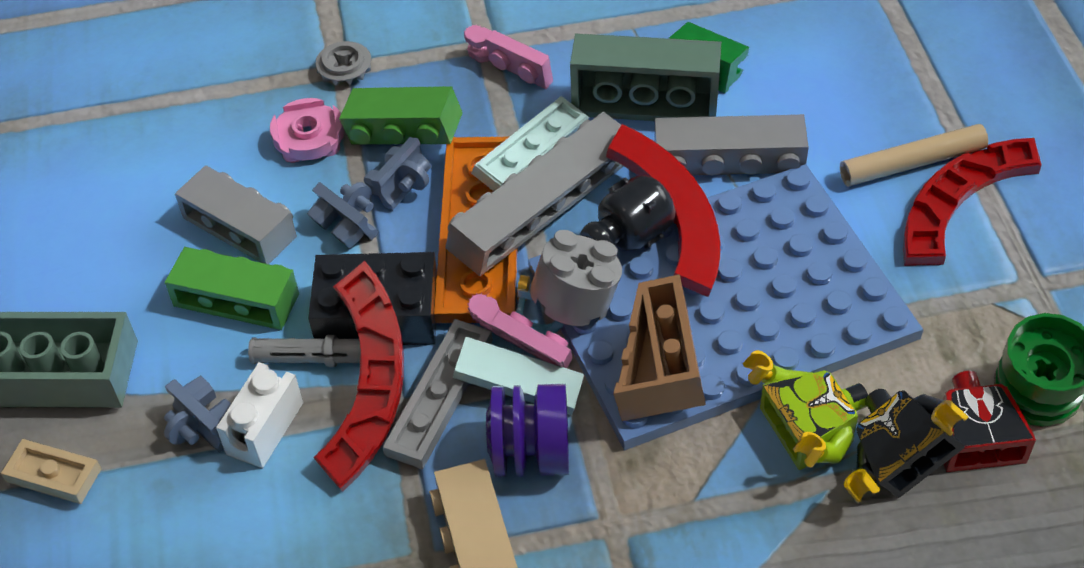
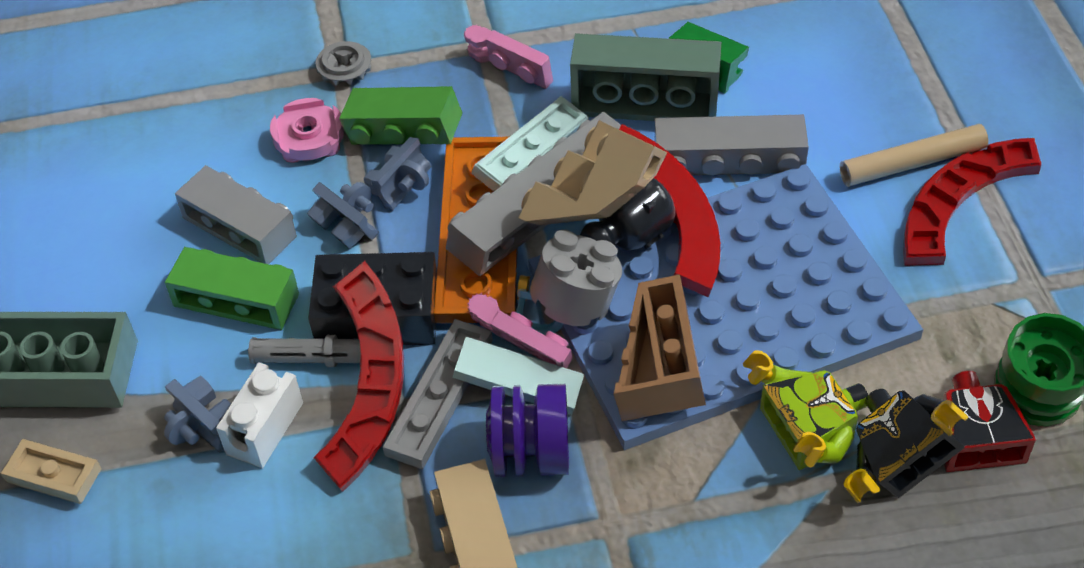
none -> tan brick [519,120,667,225]

